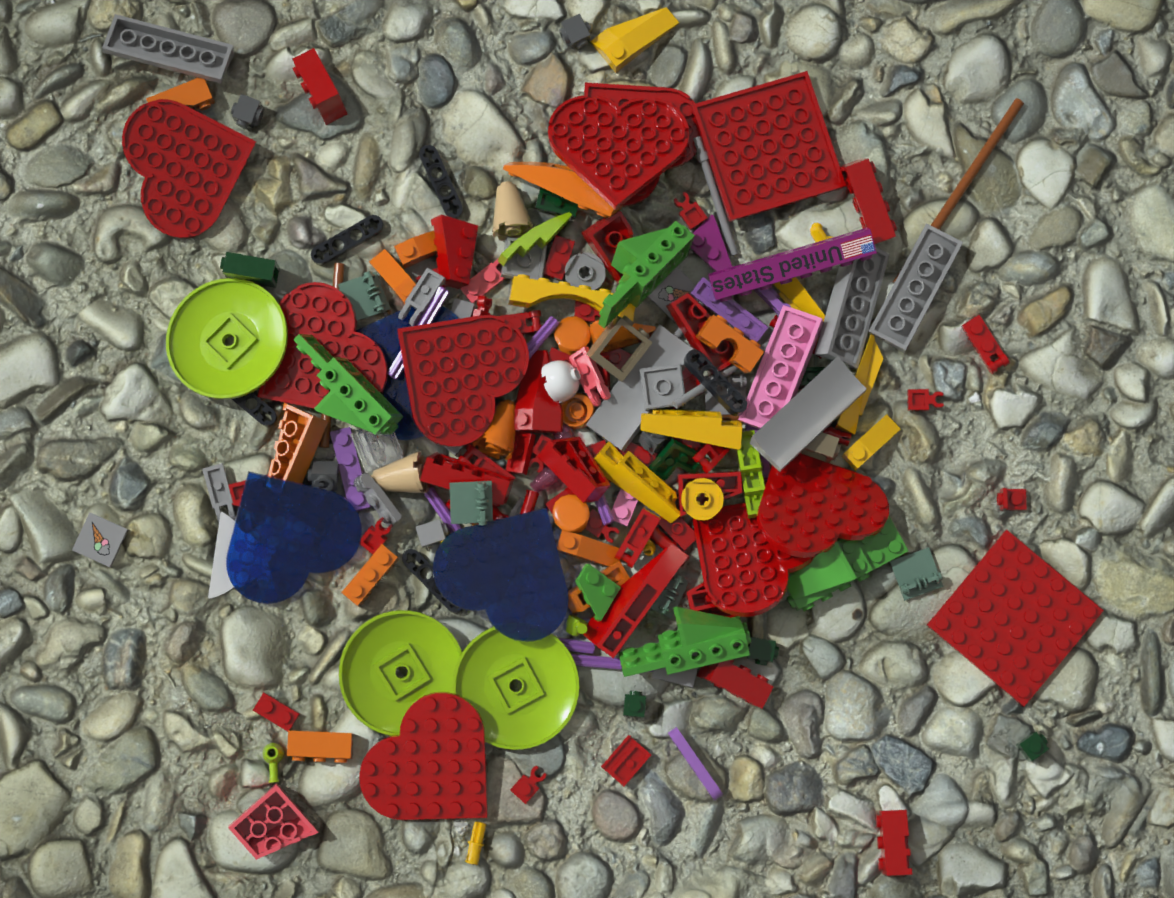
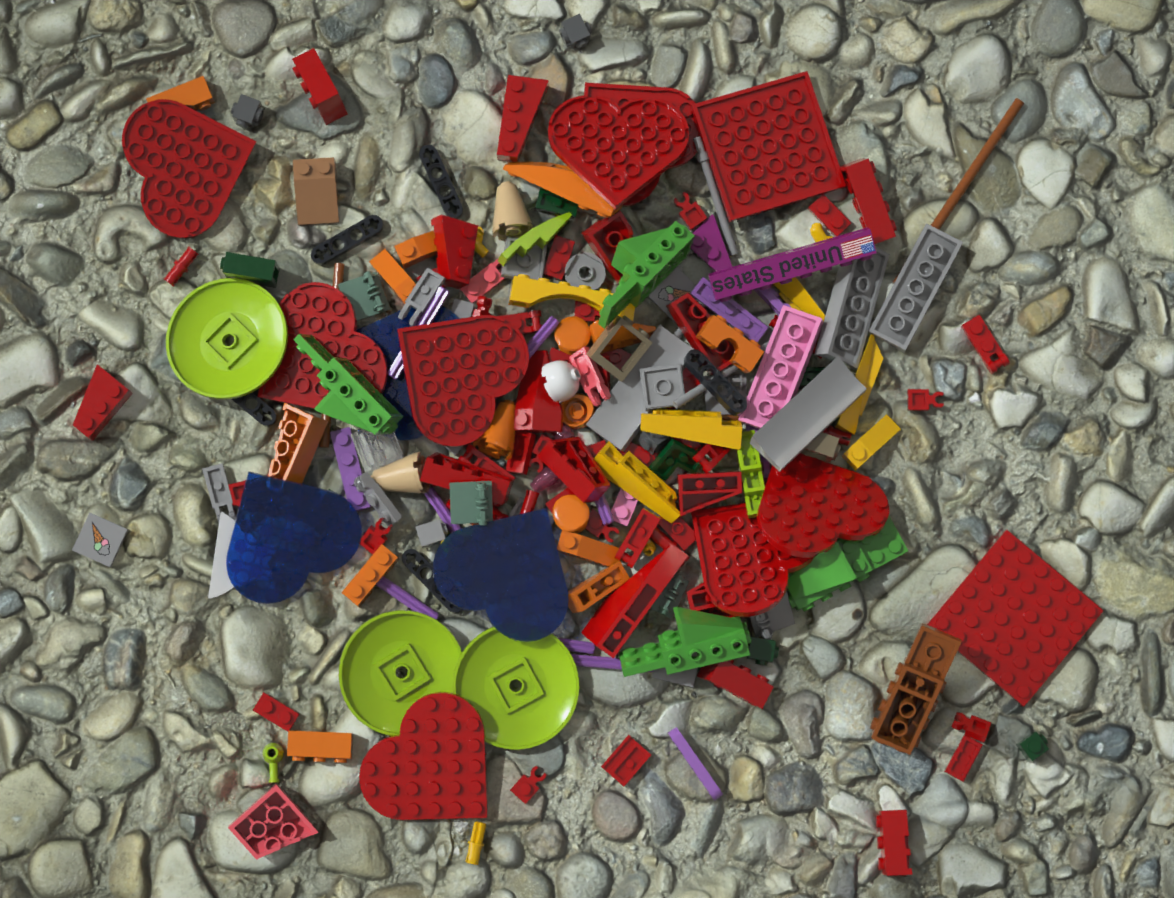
light grey arch [102,14,234,84] -> none
dark grey brick [308,461,339,492] -> none
lime bar [566,614,588,637] -> none
bright green wing [575,564,621,621] -> none
yellow wedge [590,7,679,73] -> none
dark green brick [623,691,646,718] -> none
yellow plate [681,478,724,520] -> none
sand green hinge [890,547,944,601] -> none
red bracket [997,488,1027,511] -> none
none -> red wedge [73,364,133,441]
none -> red pin [163,246,199,287]
none -> medium nougat slope [293,157,339,226]
none -> medium lavender axle [376,577,439,620]
none -> yellow arm [474,226,489,258]
none -> red wedge [497,75,549,162]
none -> light grey hinge [750,591,795,640]
none -> red plate [808,194,851,237]
none -> dark orange wedge [870,623,962,755]
none -> red plate [944,735,983,782]
none -> red plate [951,712,991,742]

